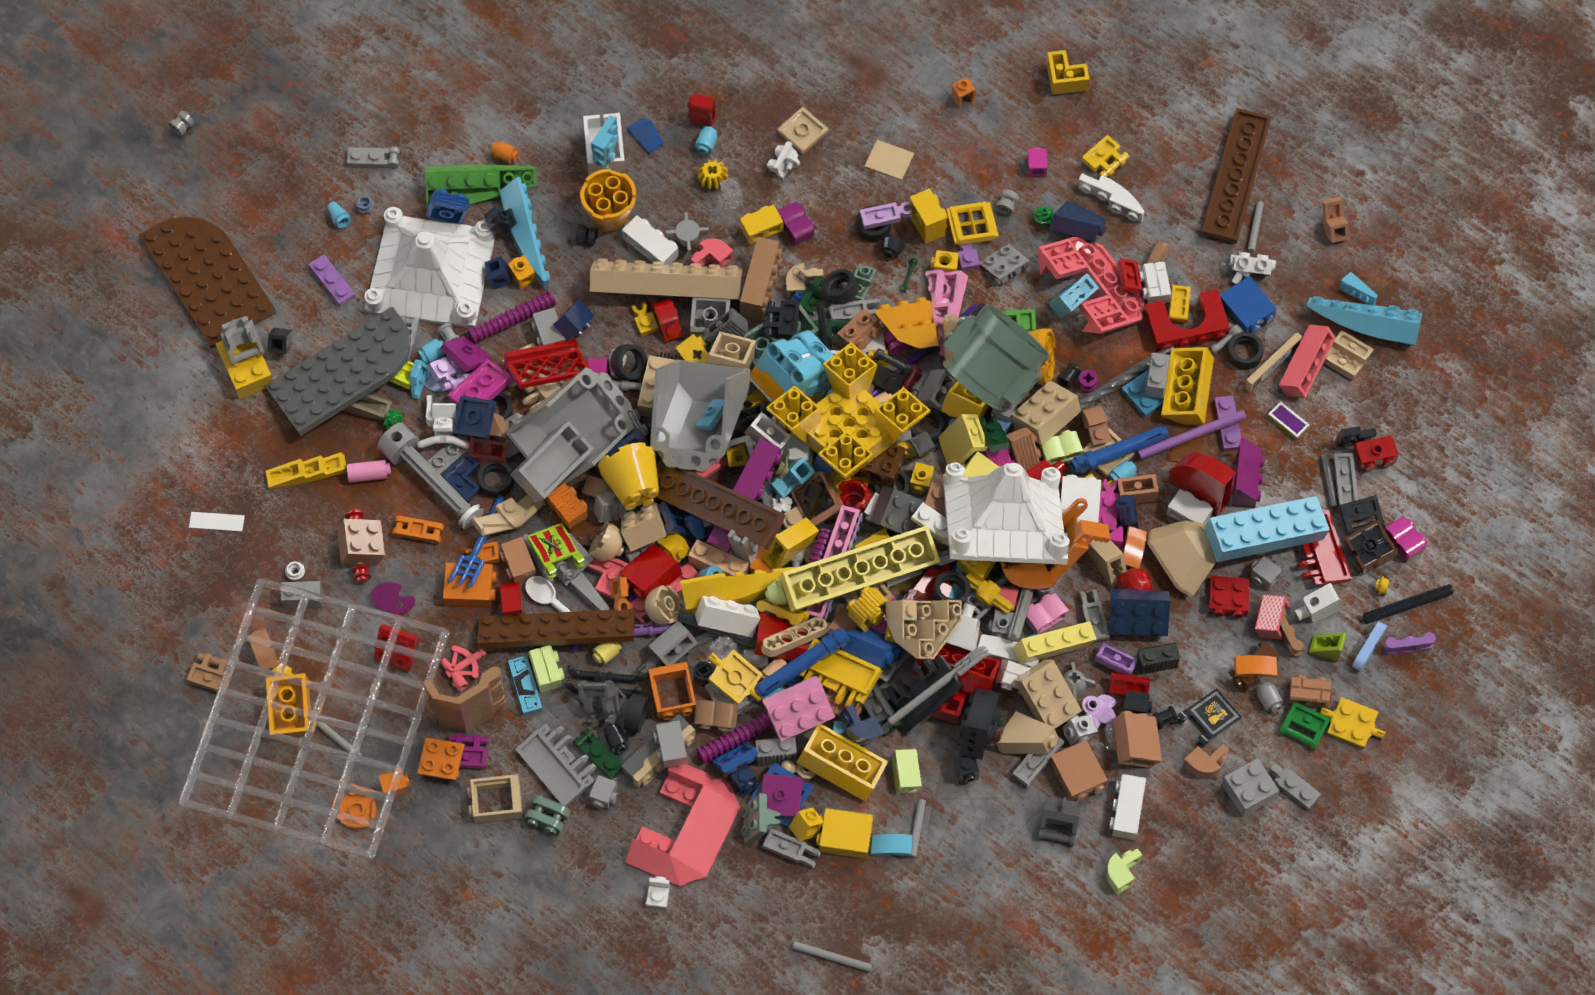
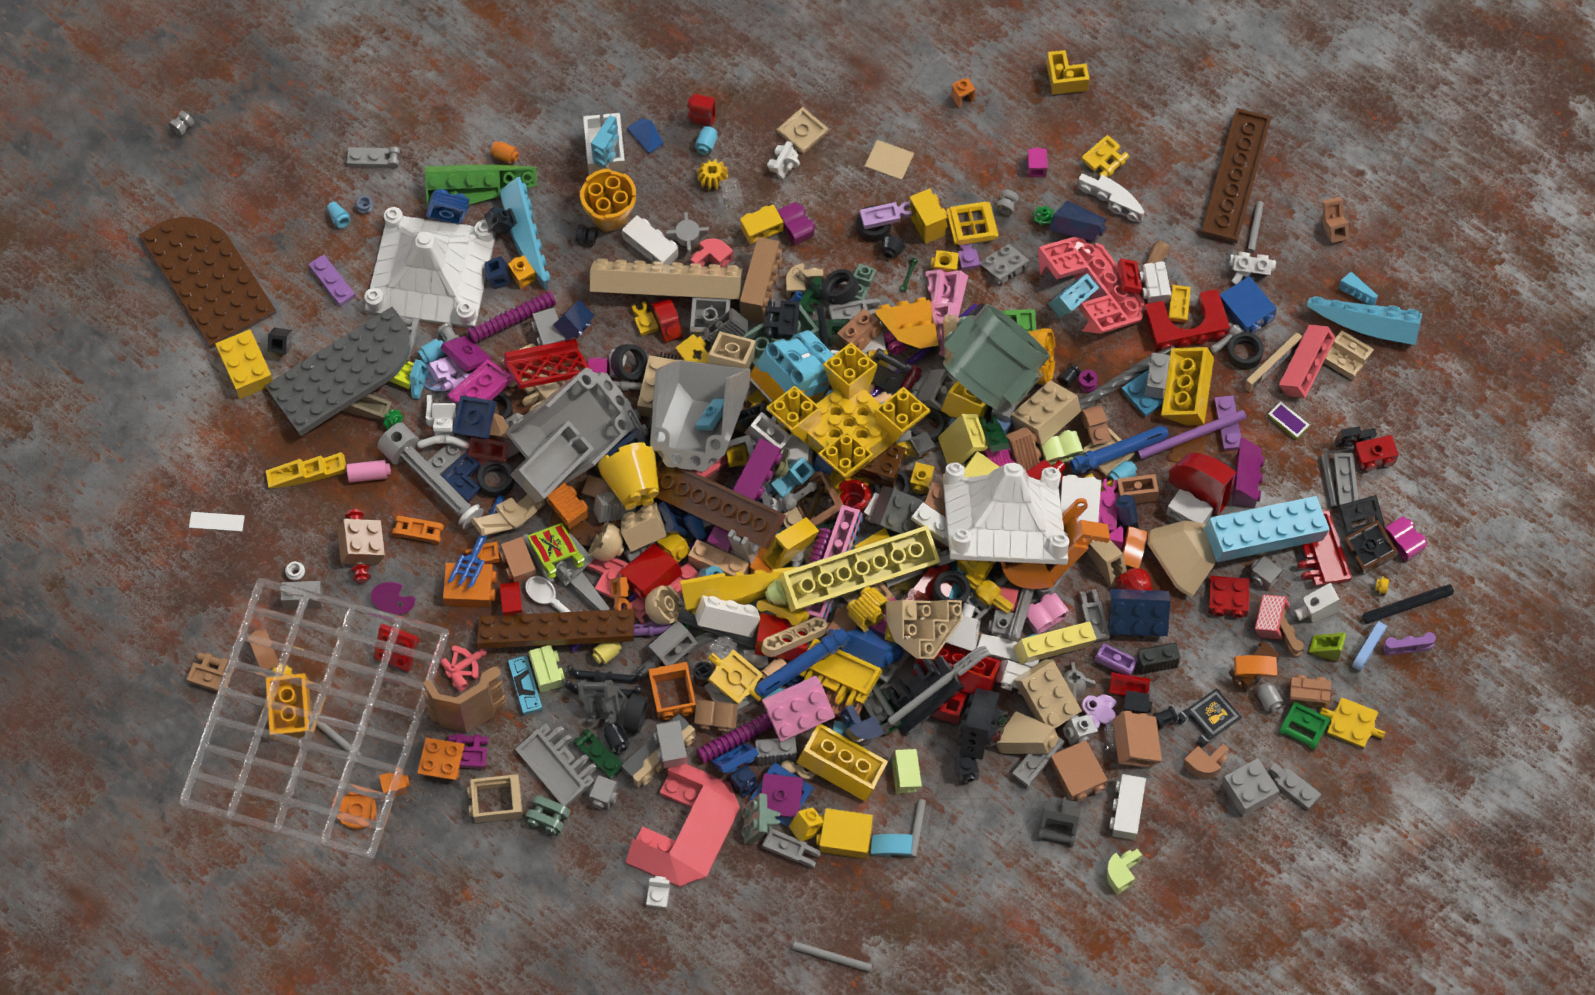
light grey piece [220,316,265,366] -> none
none -> light grey piece [782,482,817,510]

